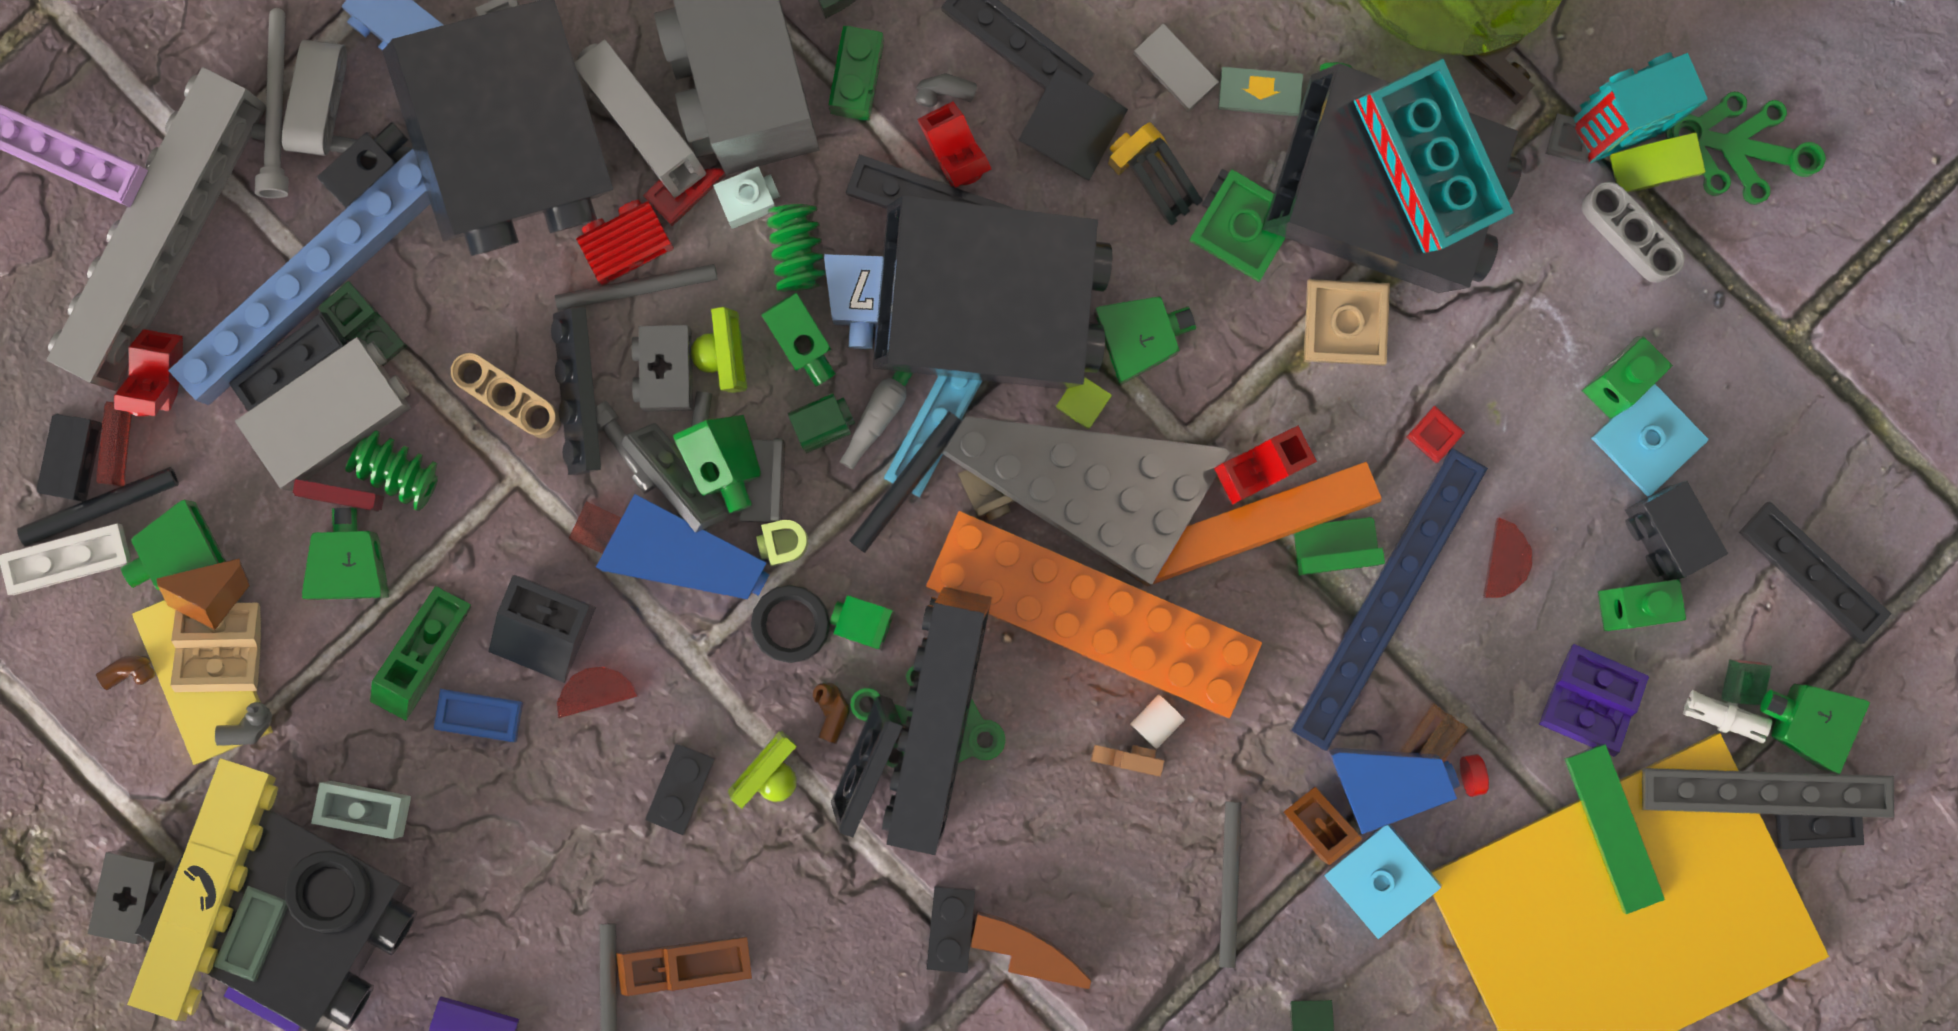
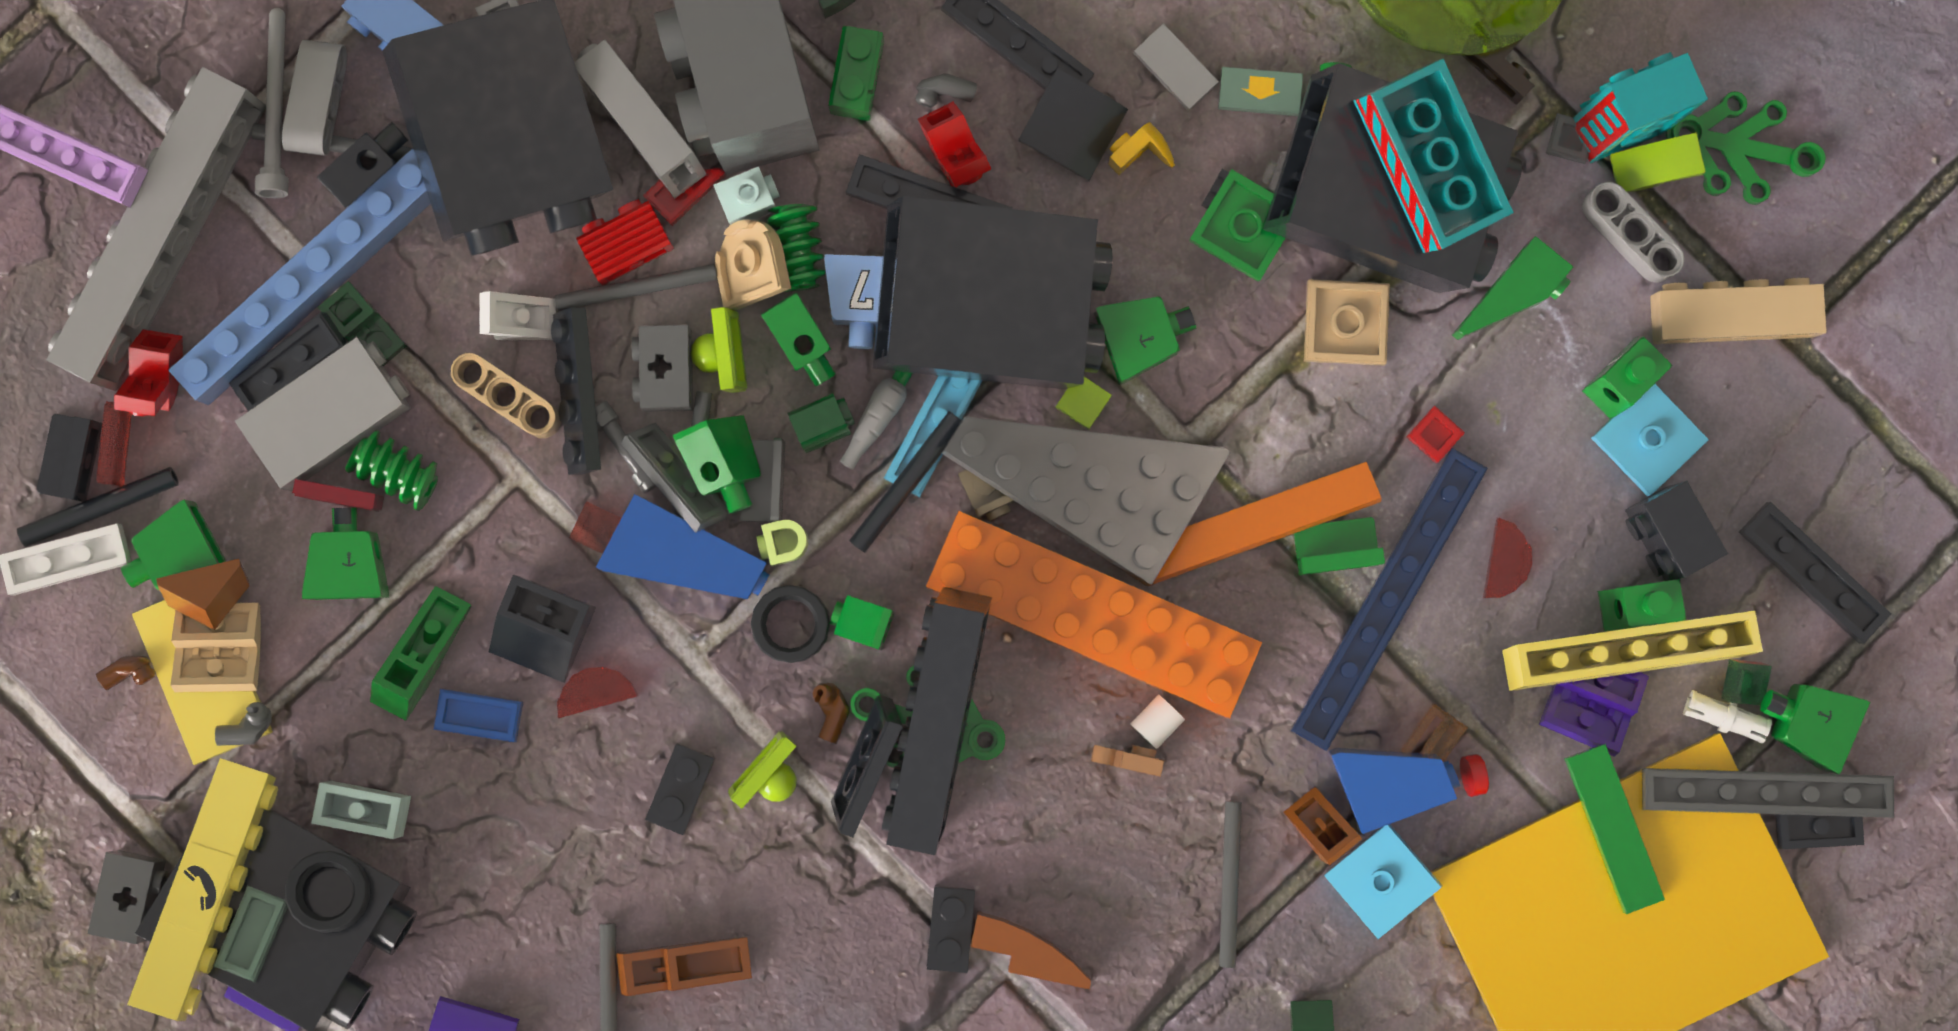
black tile [1127,137,1203,226] -> none
red brick [1214,425,1317,505] -> none
none -> white slope [480,291,556,340]
none -> tan tile [715,220,791,311]
none -> green slope [1452,236,1573,340]
none -> light yellow brick [1502,611,1763,691]
none -> tan brick [1650,278,1826,344]

